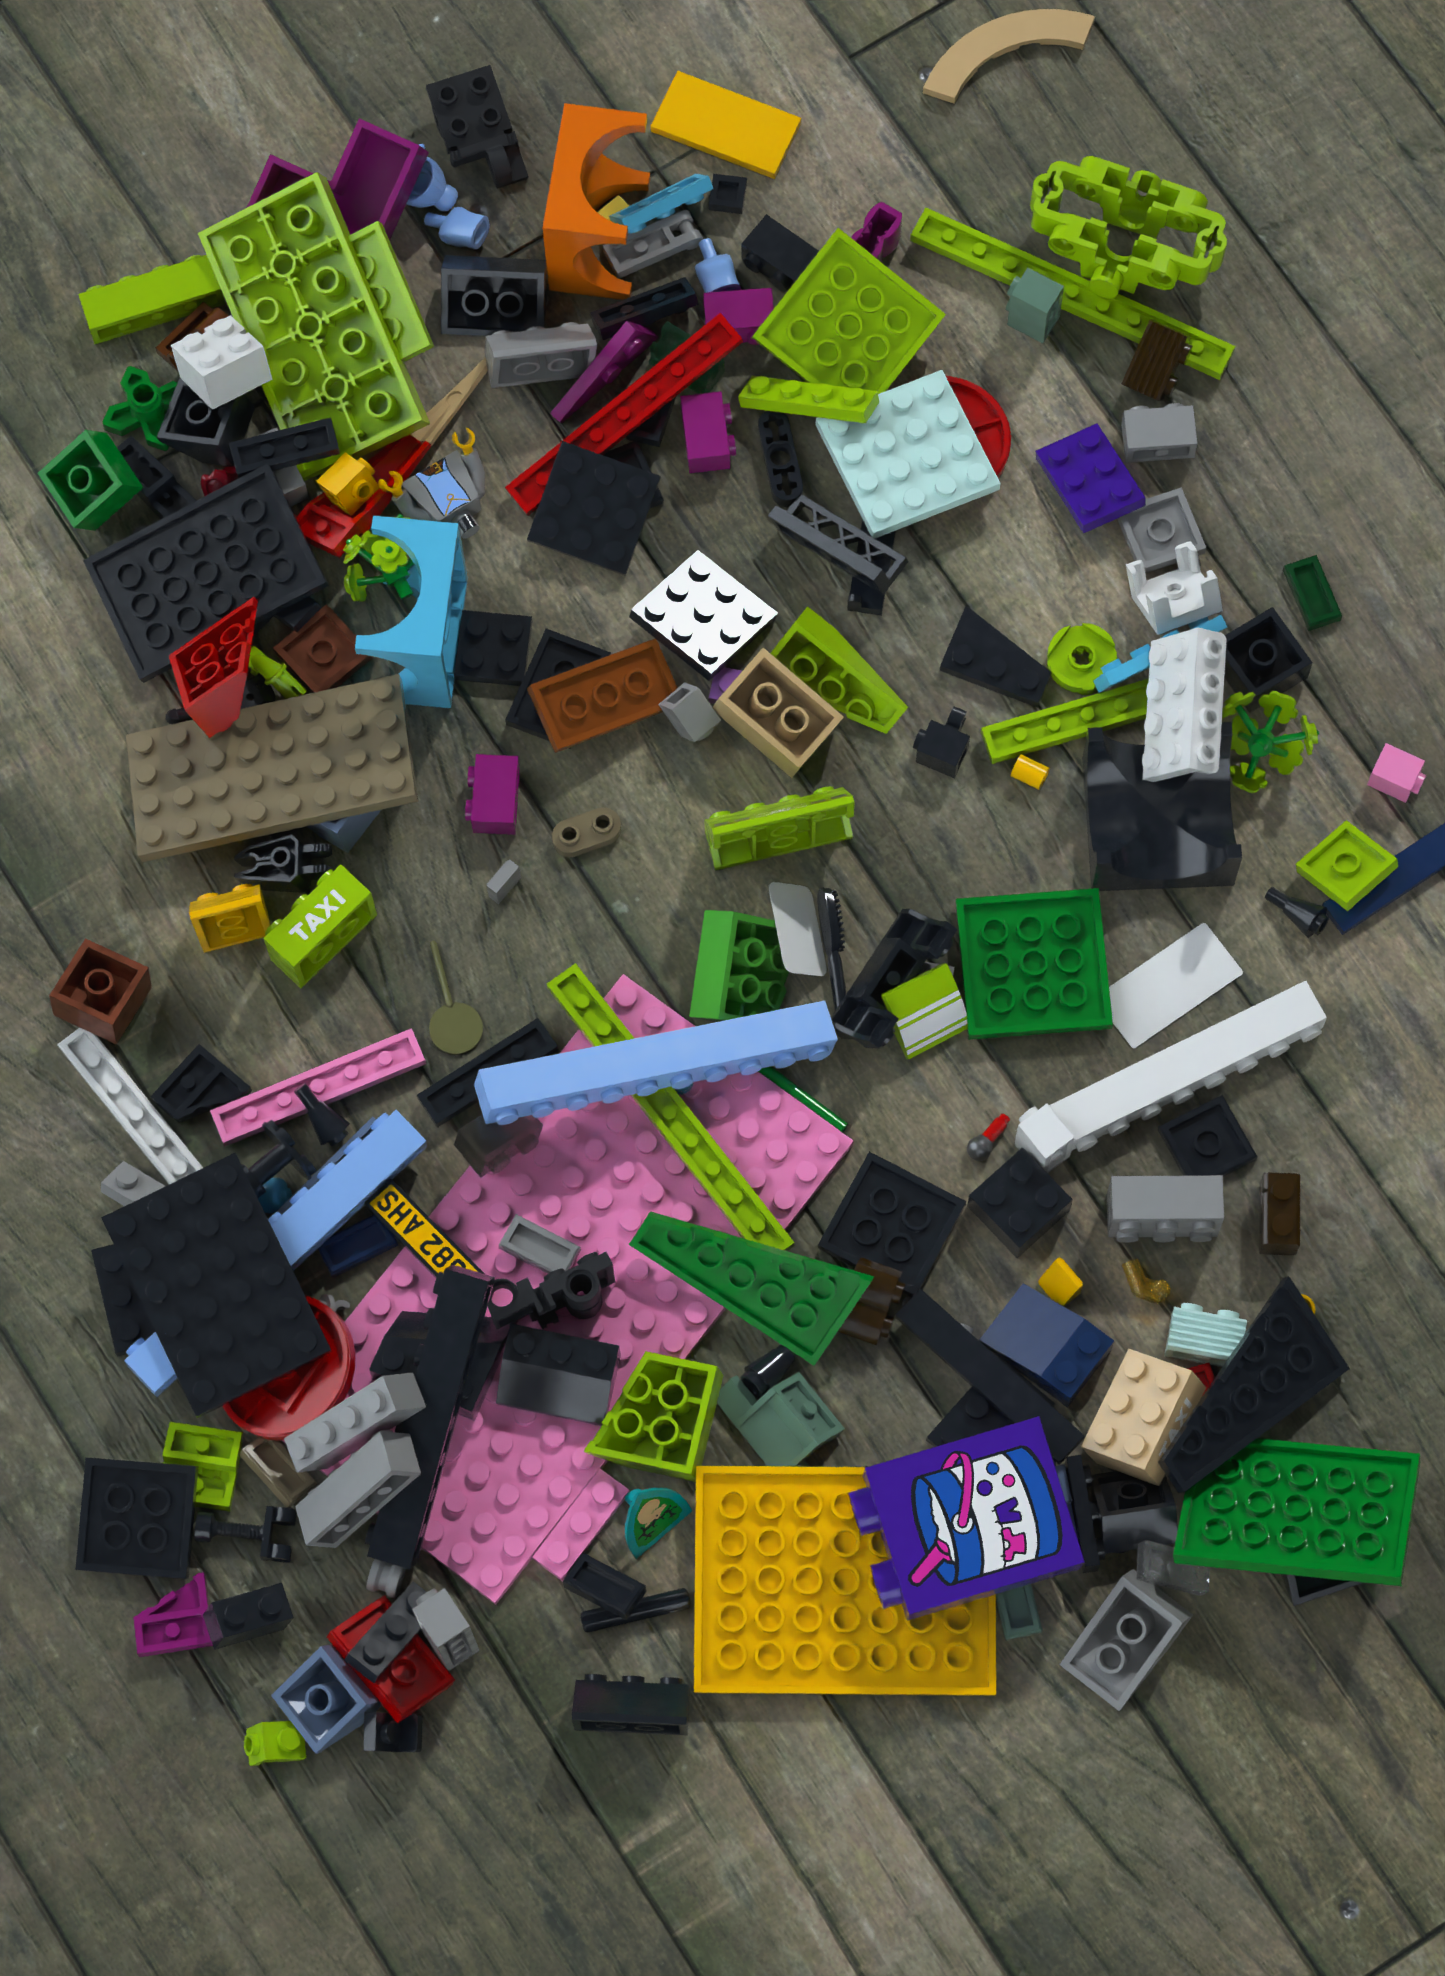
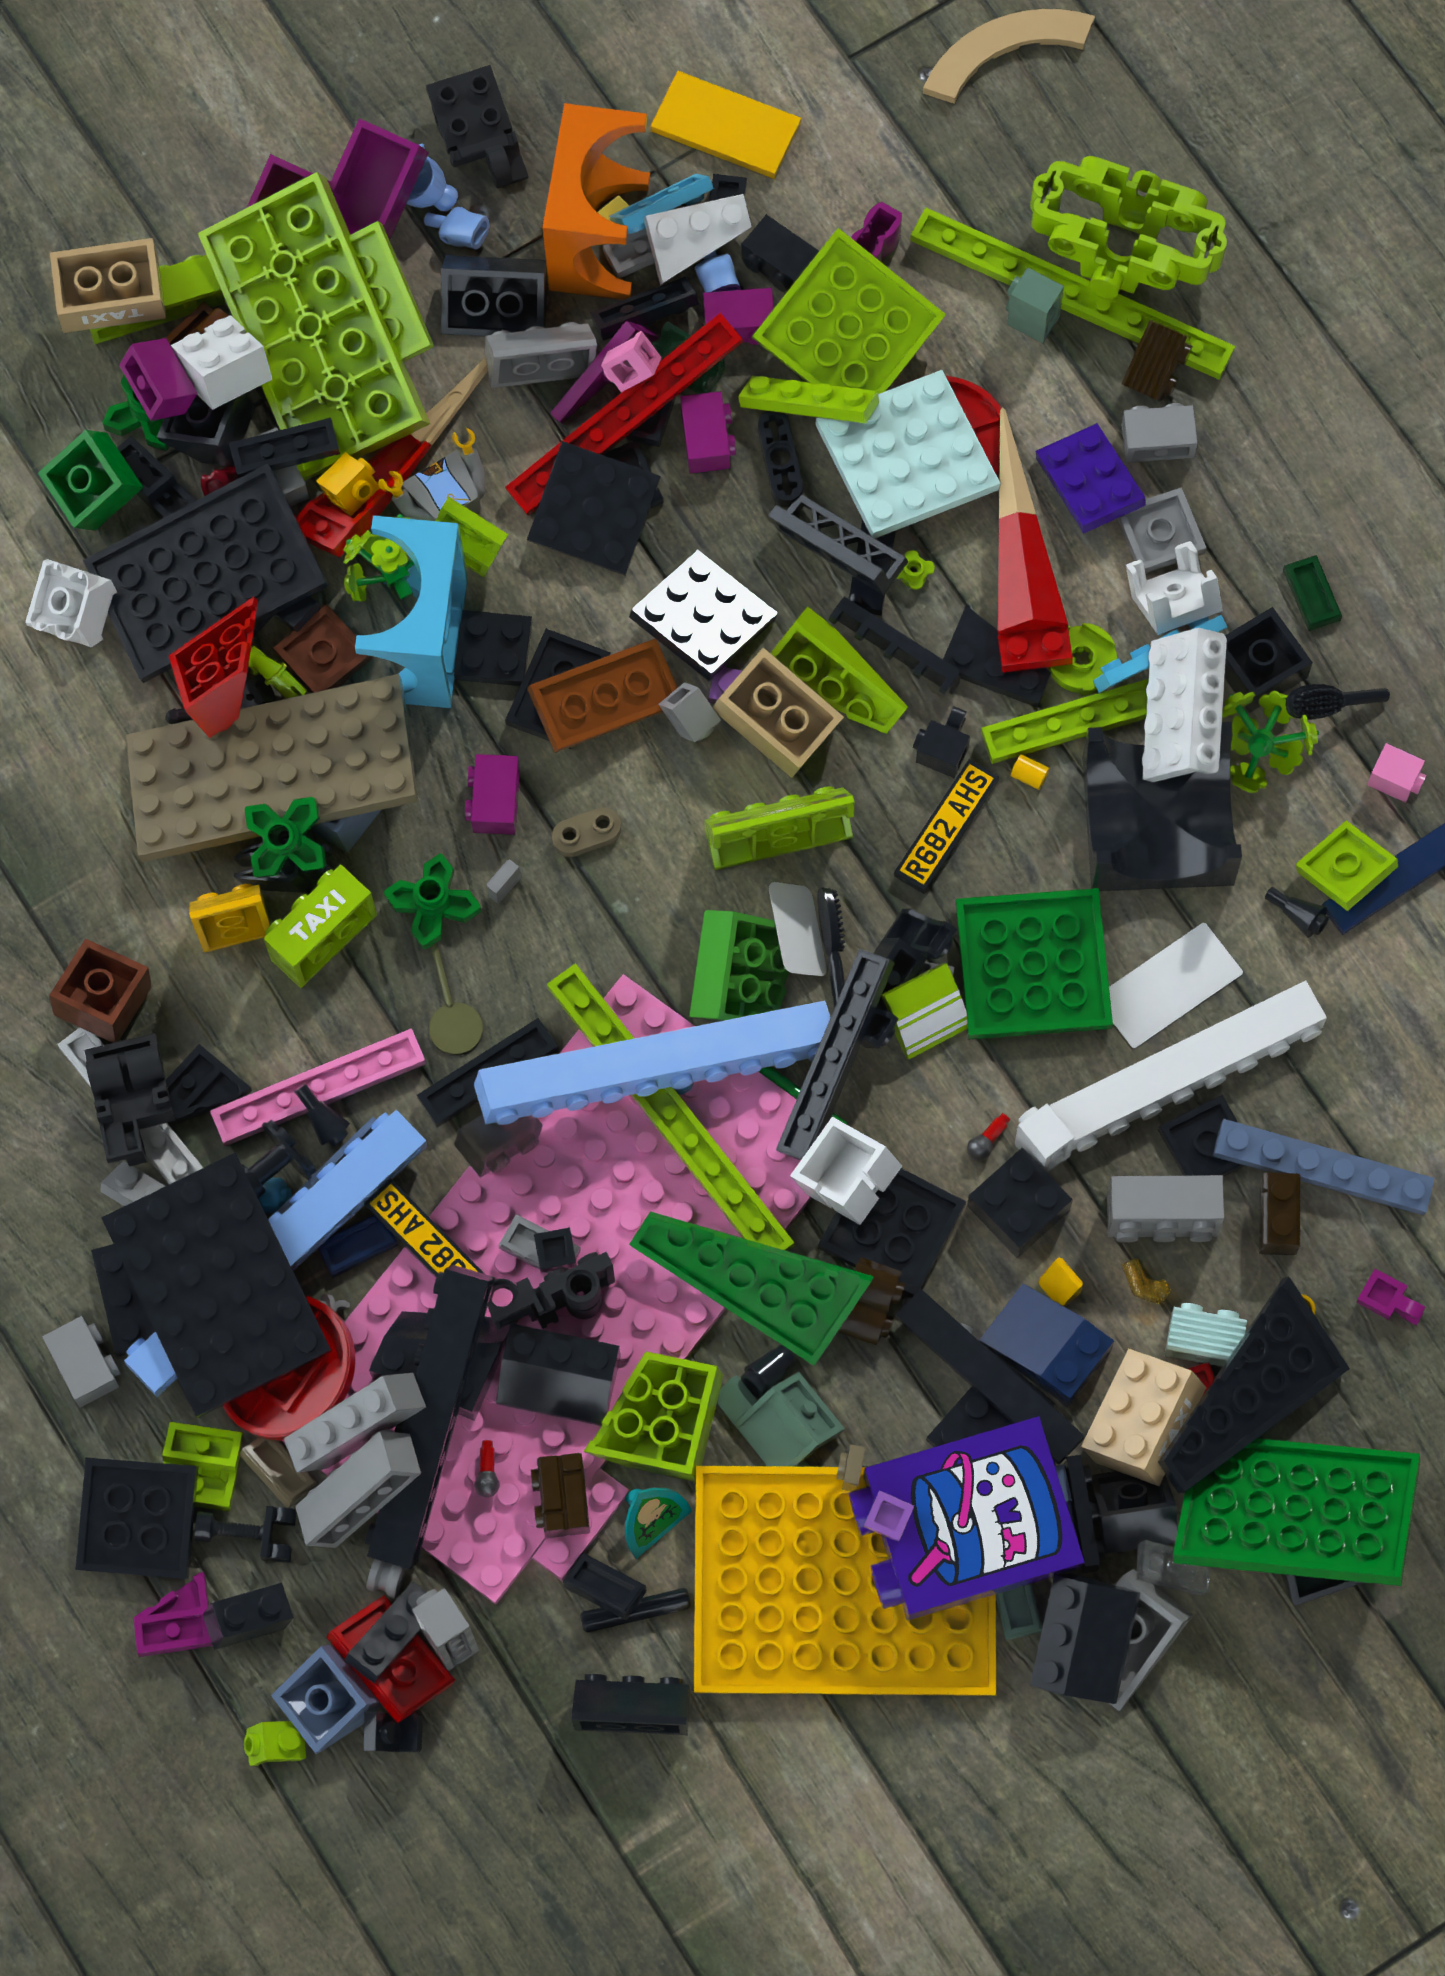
none -> white slope [25,559,117,647]
none -> light grey brick [42,1316,121,1408]
none -> tan brick [50,238,166,333]
none -> black plate [84,1033,175,1167]
none -> magenta brick [119,338,198,421]
none -> green plant [245,797,326,878]
none -> green plant [384,853,481,950]
none -> lime slope [435,497,508,578]
none -> piece [474,1440,500,1497]
none -> dark brown brick [531,1453,590,1538]
none -> black plate [534,1227,577,1273]
none -> bright pink brick [601,331,662,392]
none -> white wing [643,194,752,285]
none -> black tile [776,949,894,1160]
none -> white piece [790,1117,902,1225]
none -> black hinge [828,596,961,696]
none -> dark tan plate [836,1444,865,1491]
none -> medium lavender plate [864,1490,914,1542]
none -> tile [894,759,999,894]
none -> lime plate [896,550,935,590]
none -> red plate [998,407,1073,672]
none -> black slope [1030,1573,1140,1704]
none -> sand blue plate [1213,1119,1435,1215]
none -> black piece [1285,684,1390,720]
none -> magenta plate [1356,1268,1425,1326]

